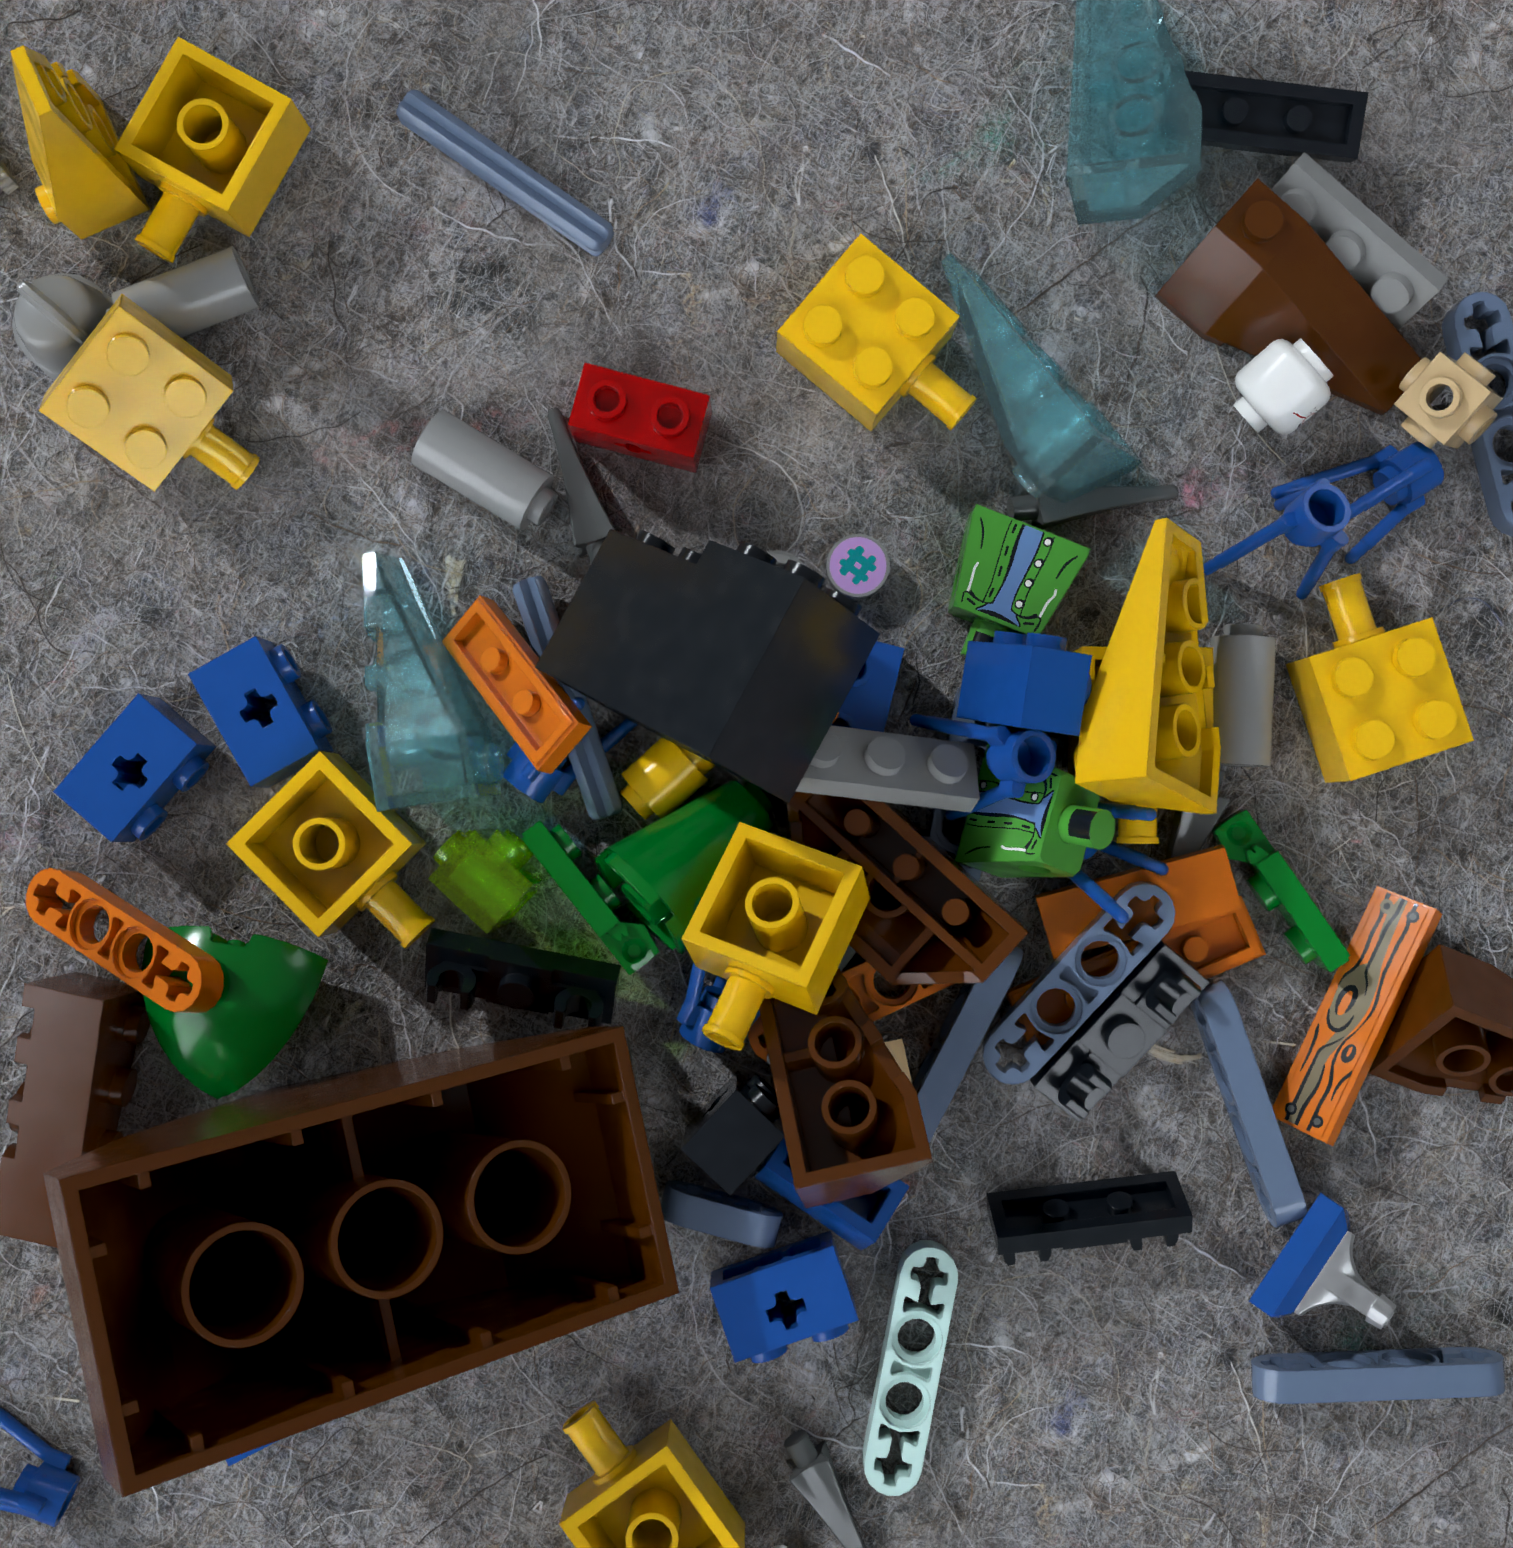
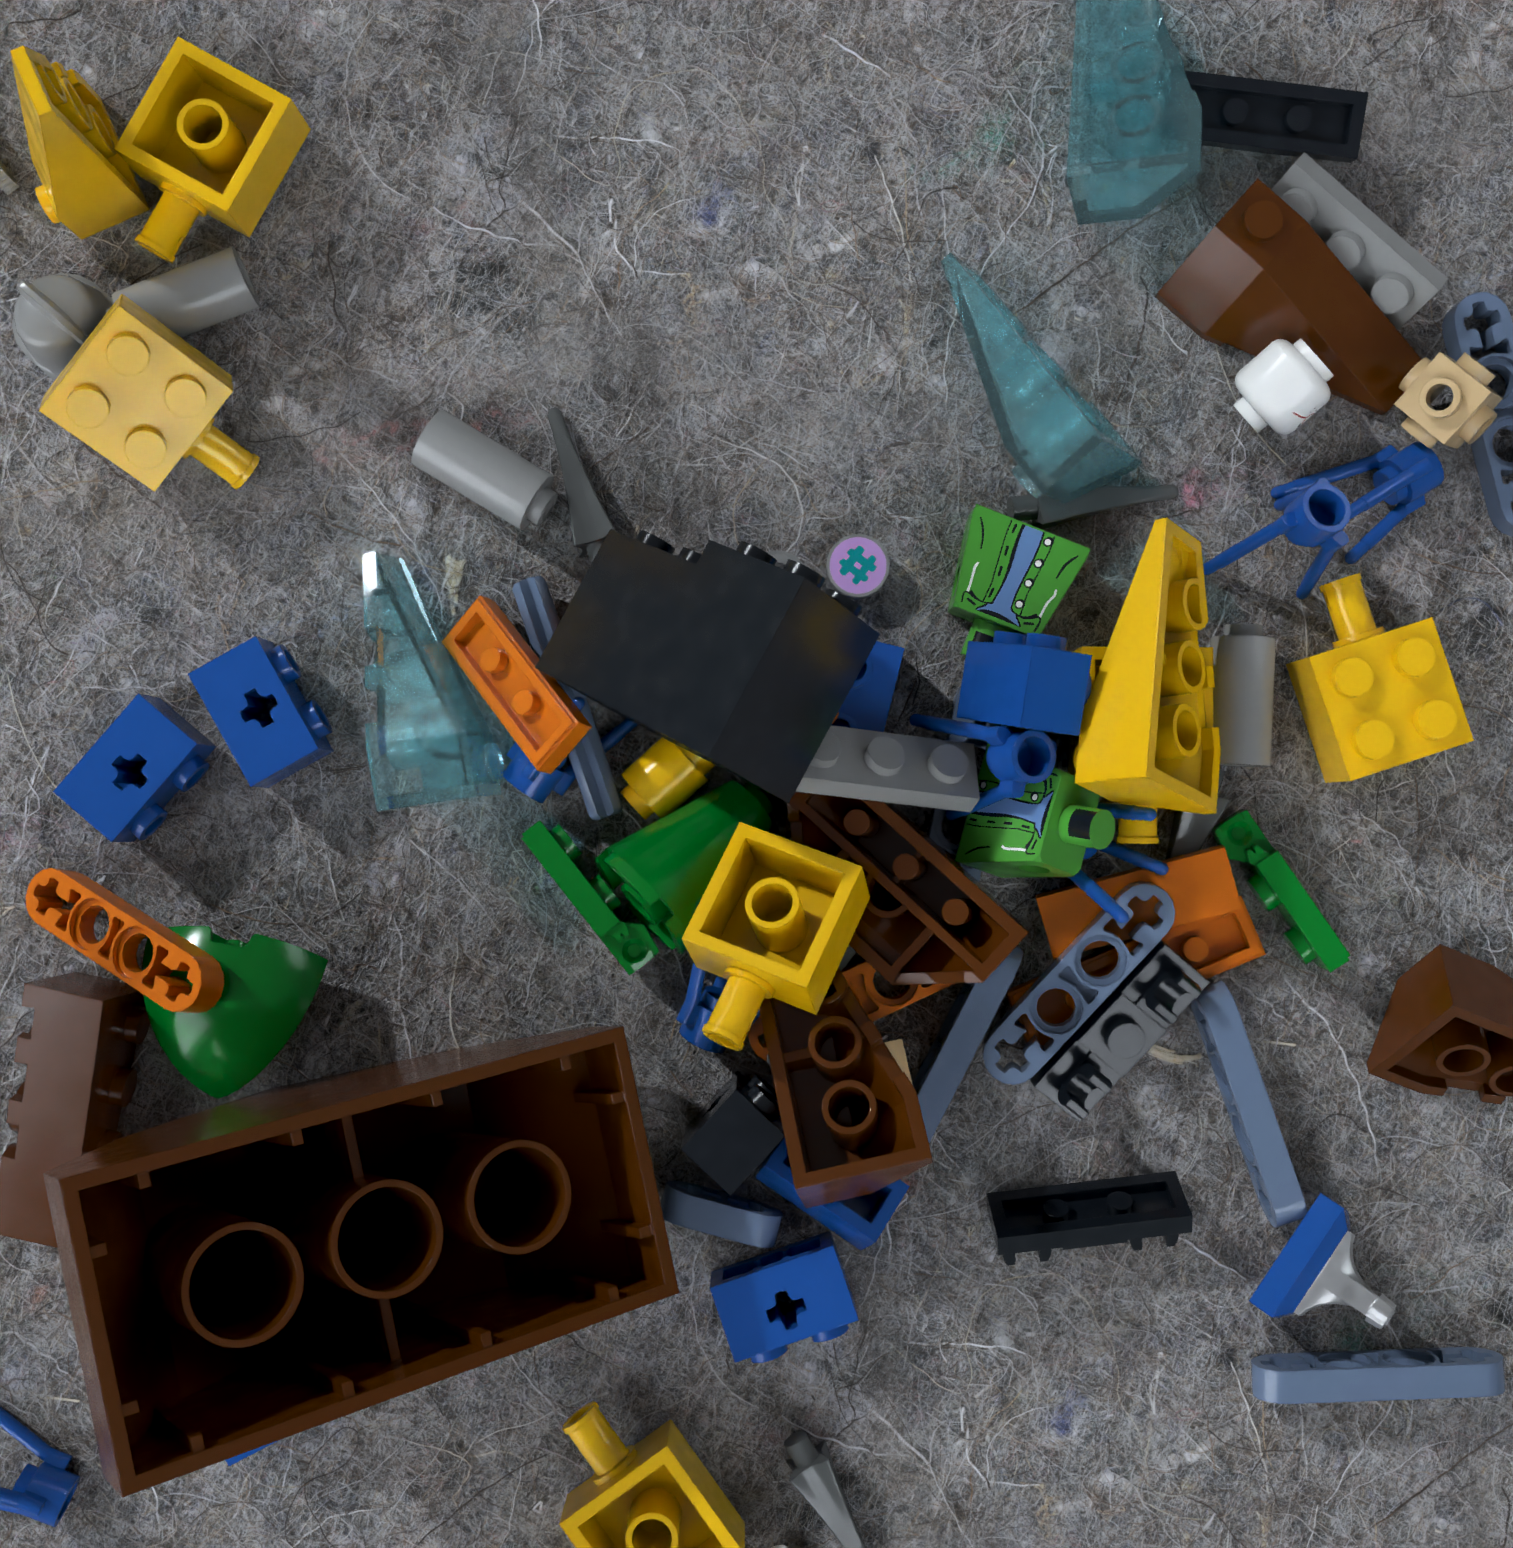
yellow brick [226,751,435,949] -> none
sand blue axle [396,90,614,256] -> none
black plate [424,928,621,1029] -> none
clear neon green brick [428,828,548,934] -> none
red brick [568,363,712,473] -> none
yellow brick [776,233,977,431] -> none
light aqua beam [863,1240,958,1496] -> none
orange tile [1272,886,1443,1146] -> none

